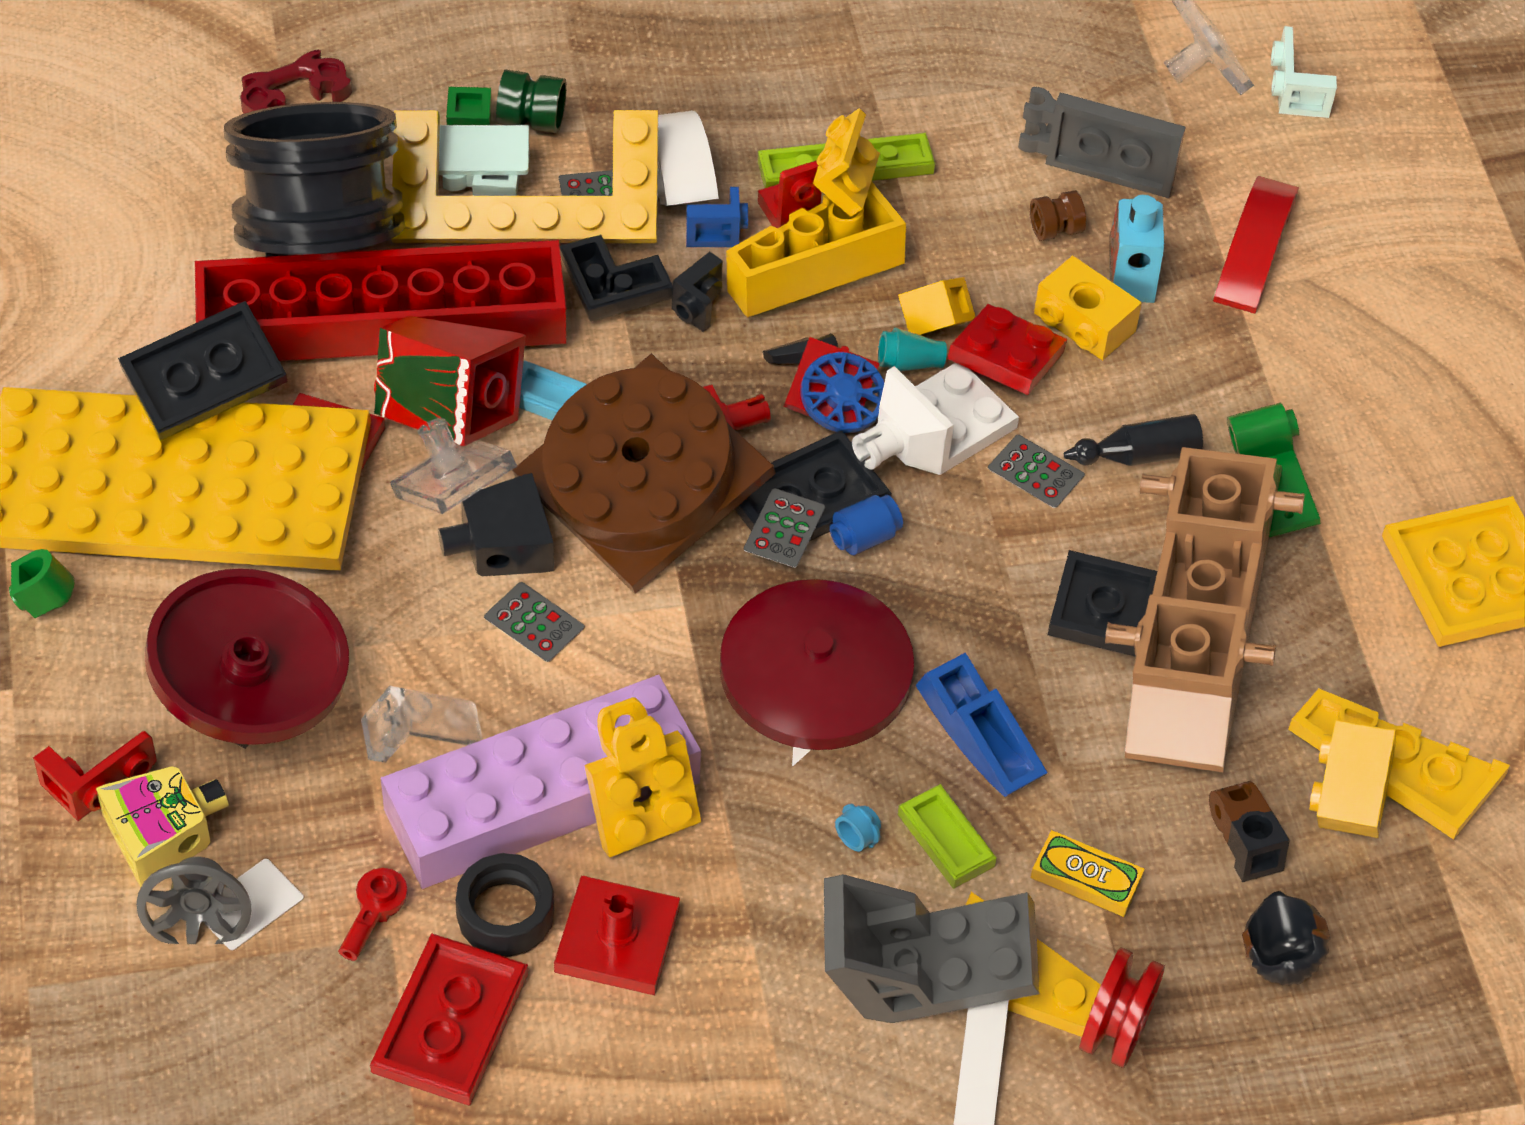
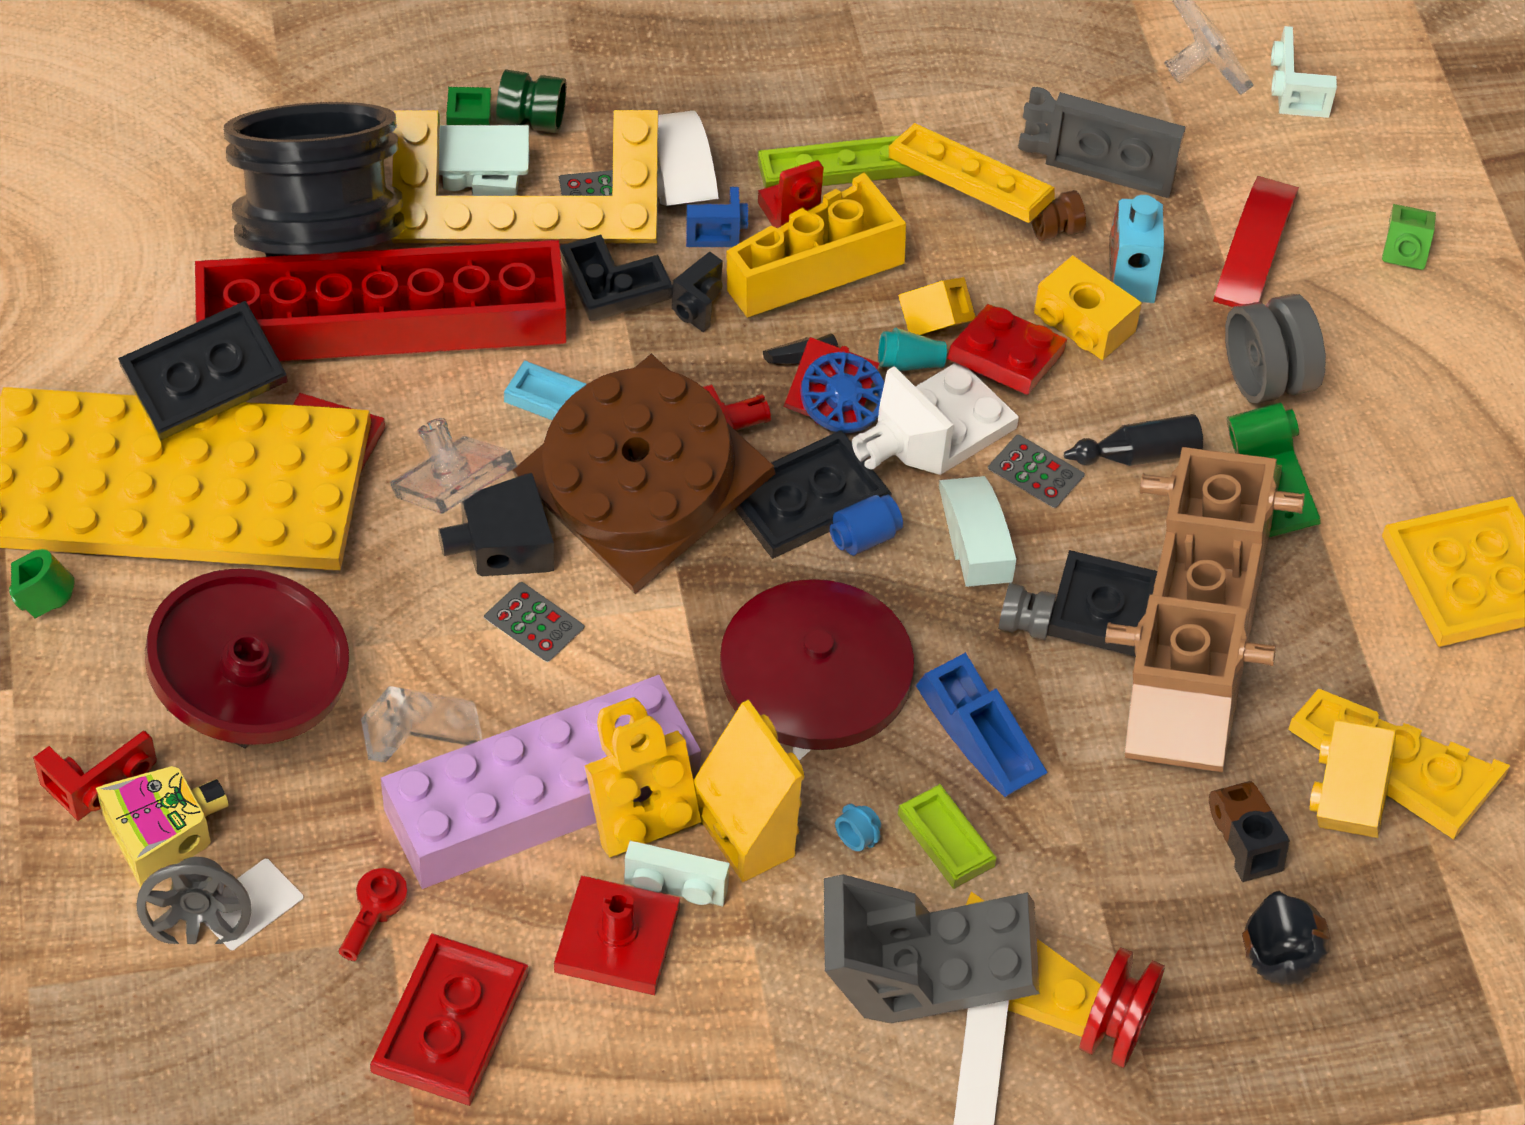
dark red helmet [240,49,352,114] -> none
red slope [374,316,526,447] -> none
black tyre [455,853,554,957] -> none
dark grey sticker [743,488,825,567] -> none
yellow bracket [813,108,880,217] -> none
yellow tile [1030,830,1145,917] -> none
none -> light aqua plate [624,841,730,906]
none -> yellow slope [693,700,805,883]
none -> yellow tile [888,123,1055,223]
none -> light aqua slope [939,476,1016,587]
none -> dark grey wheel [998,583,1057,640]
none -> dark grey wheel [1225,294,1326,404]
none -> bright green bracket [1382,204,1436,270]

